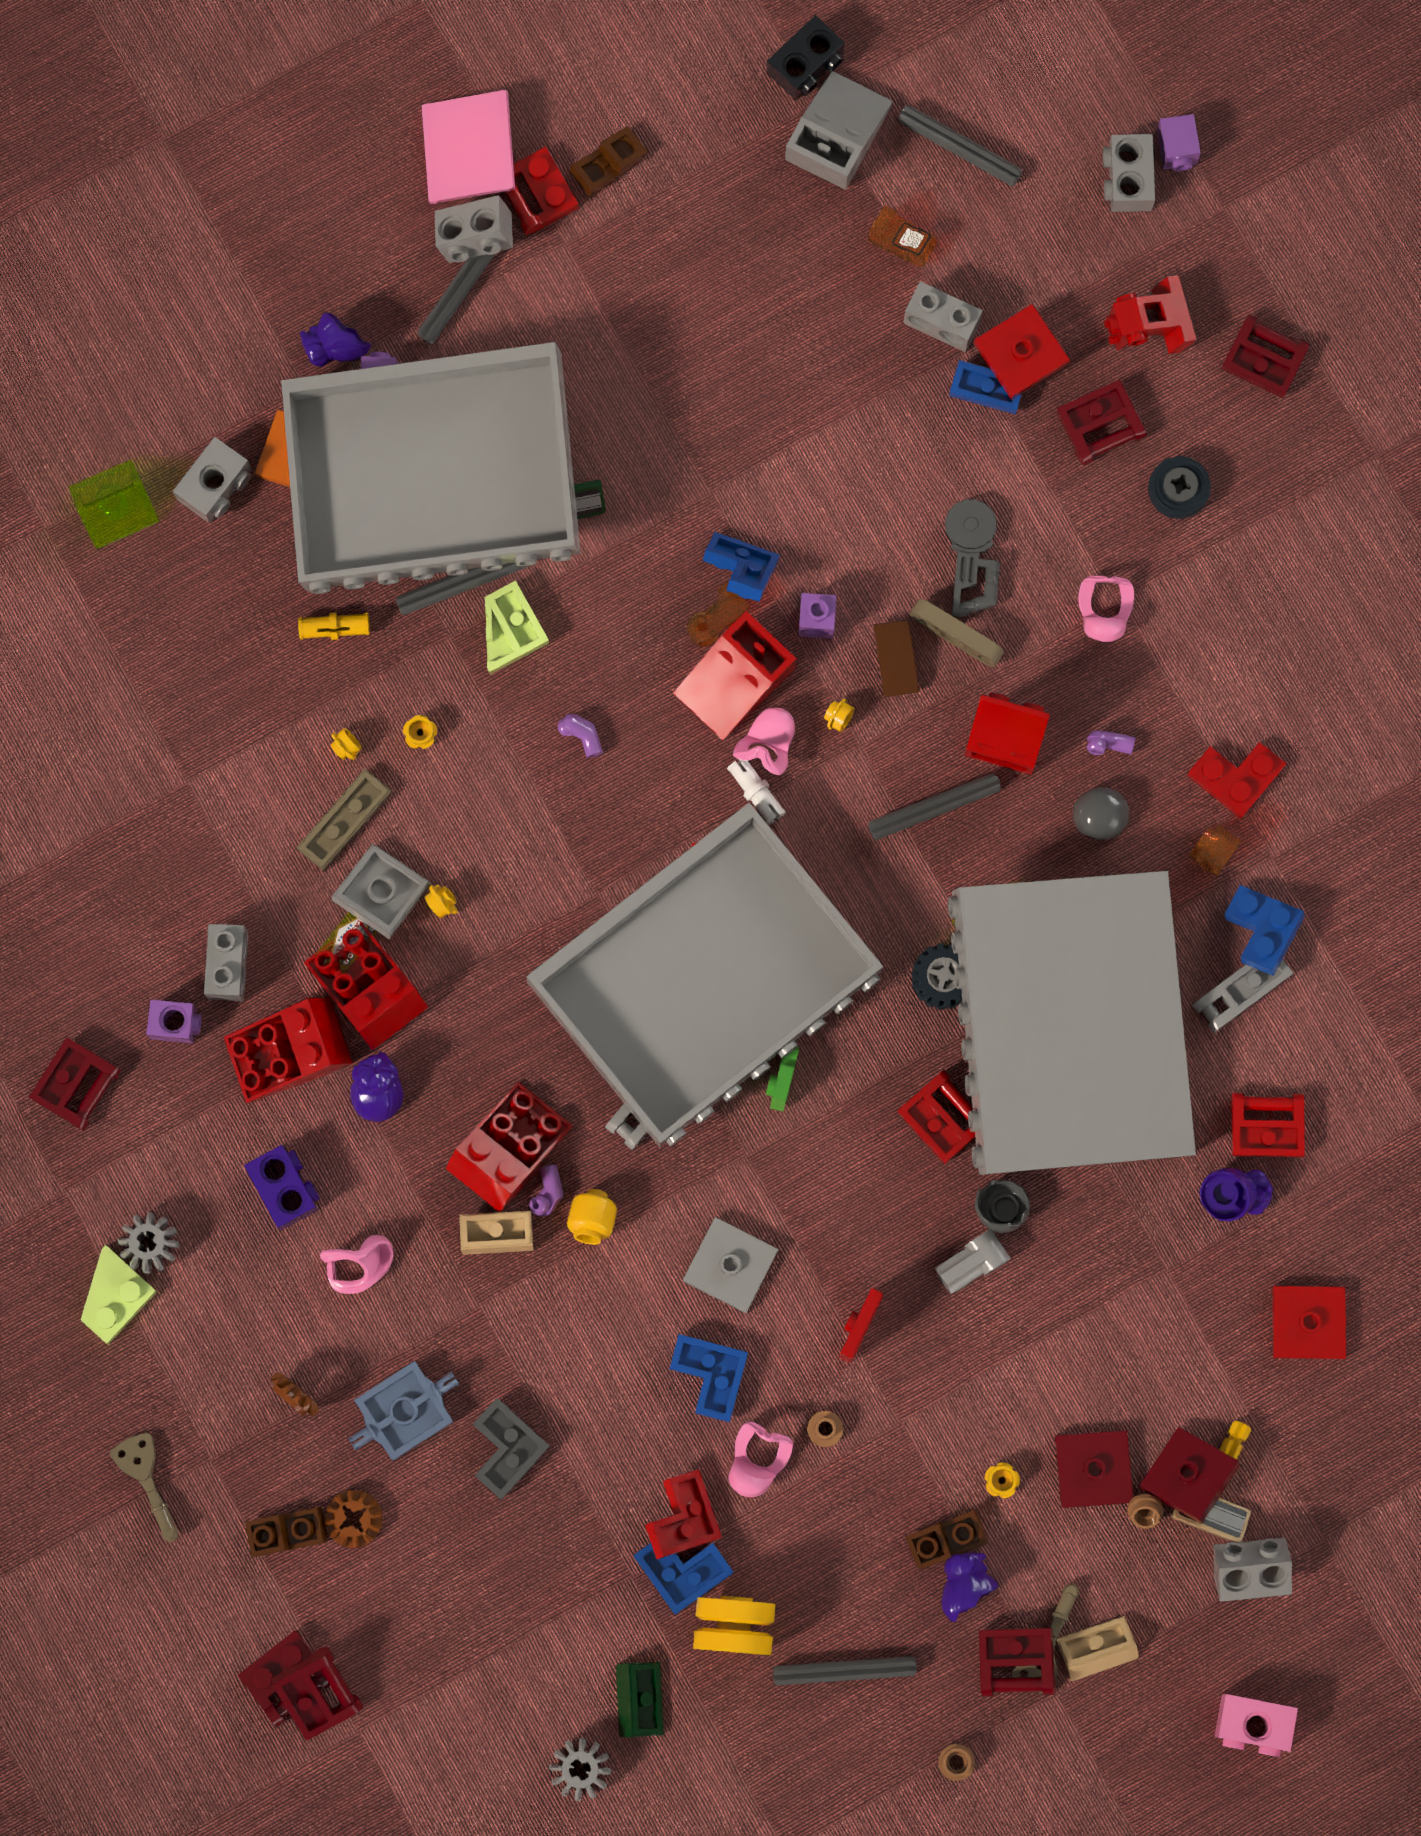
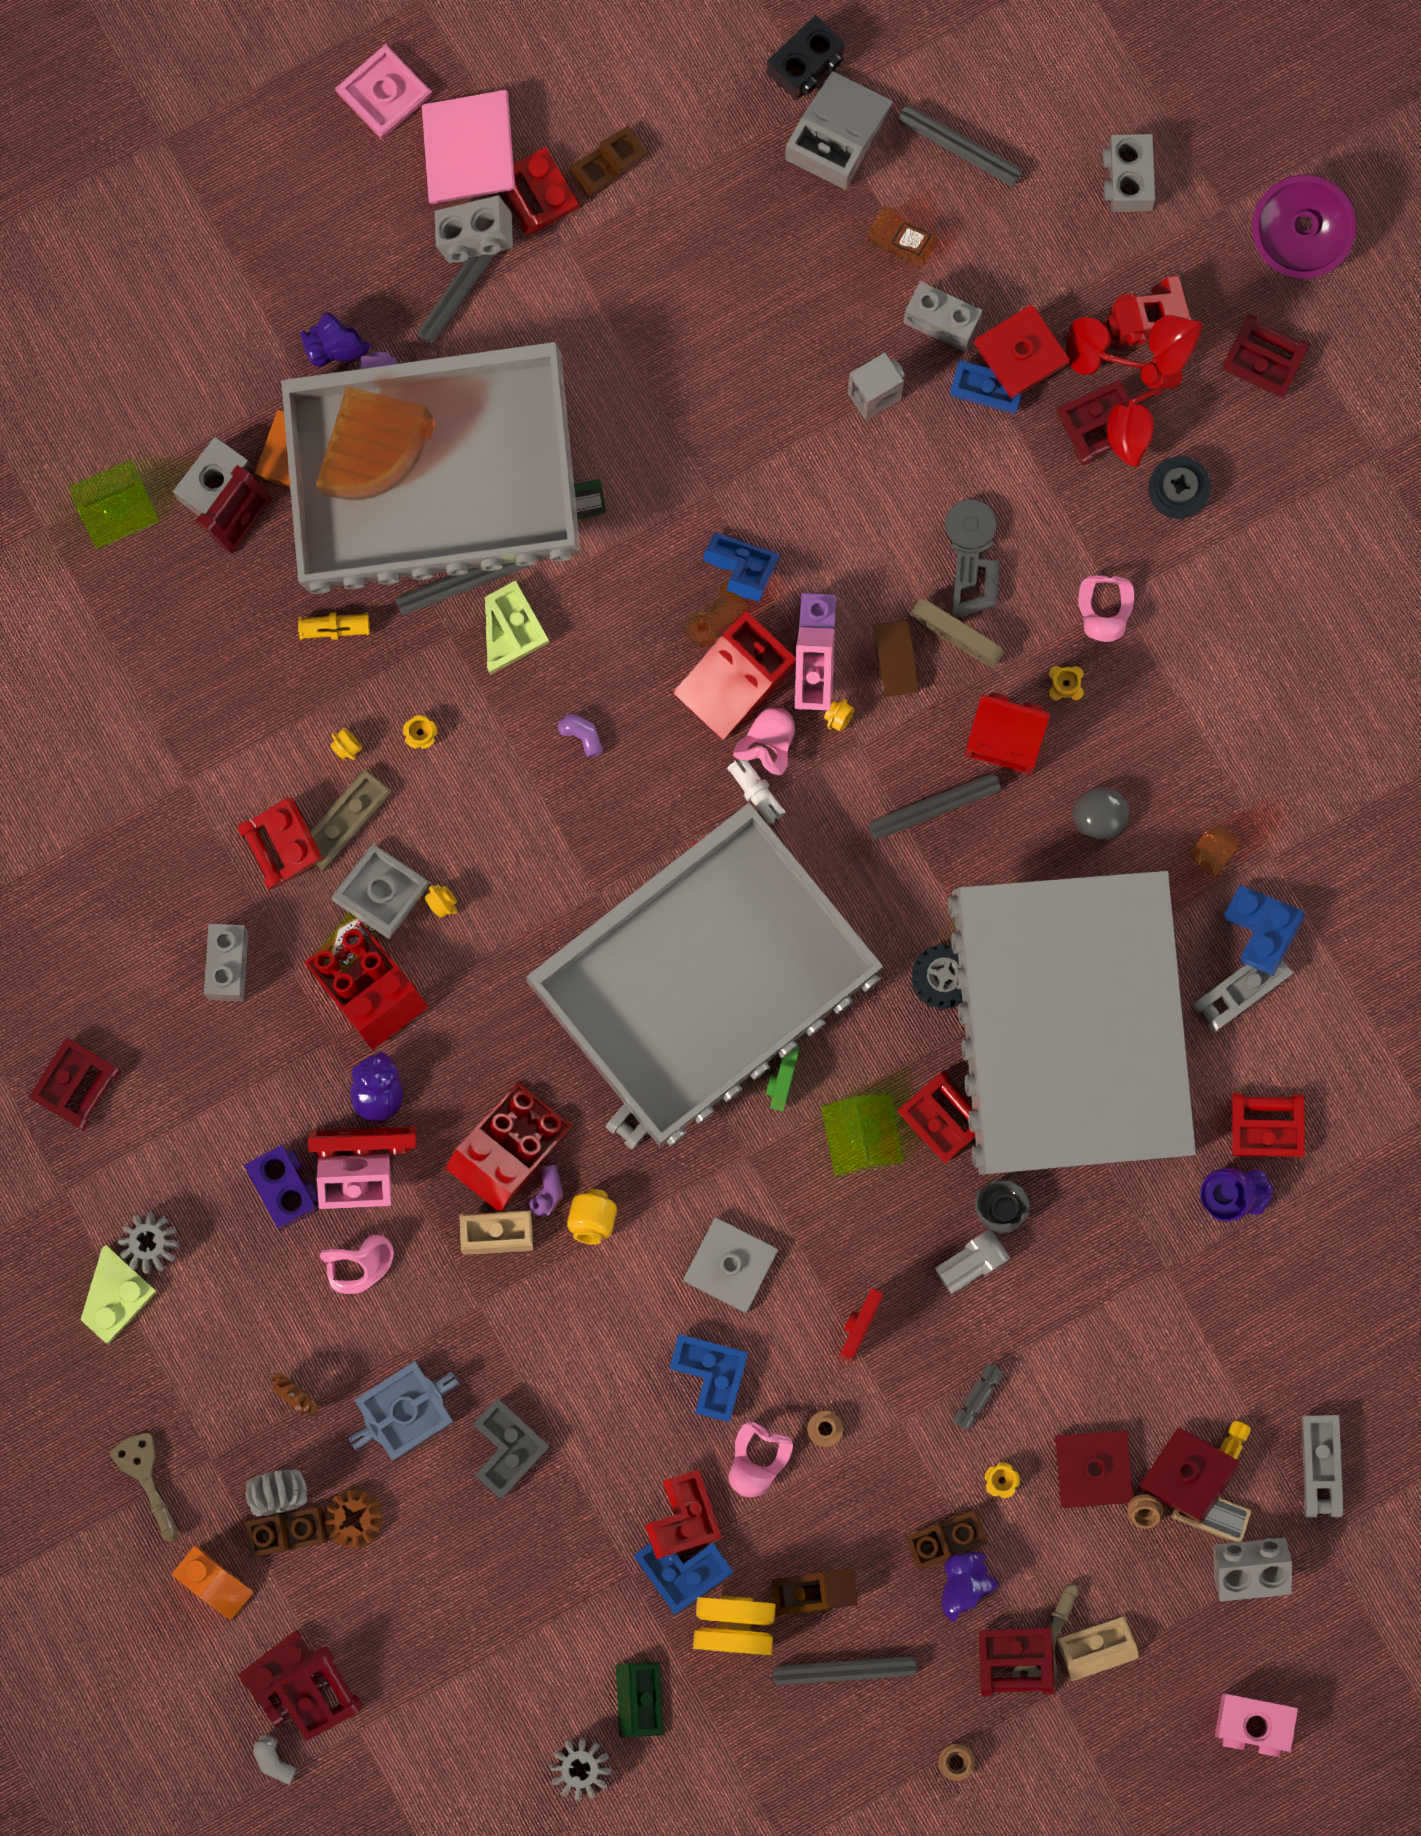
medium lavender brick [146,1000,202,1044] -> none
red slope [224,997,353,1103] -> none
medium lavender arm [1087,730,1136,755] -> none
medium lavender brick [1157,114,1201,171] -> none
red plate [1187,742,1286,819] -> none
red plate [1272,1286,1346,1360] -> none
none -> orange slope [171,1546,254,1621]
none -> dark red plate [195,465,273,554]
none -> red plate [237,798,323,890]
none -> light grey gear [245,1469,307,1516]
none -> light grey arm [253,1734,297,1785]
none -> red plate [308,1126,418,1157]
none -> clear orange brick [316,387,435,500]
none -> bright pink brick [317,1154,391,1209]
none -> bright pink tile [335,44,432,140]
none -> reddish brown slope [772,1569,858,1616]
none -> bright pink brick [795,627,835,710]
none -> clear neon green slope [821,1094,904,1177]
none -> light grey brick [848,352,905,421]
none -> dark grey axle [953,1364,1004,1430]
none -> yellow plate [1049,666,1084,701]
none -> red plant [1066,315,1203,467]
none -> magenta dish [1252,174,1357,279]
none -> light grey plate [1302,1415,1343,1518]

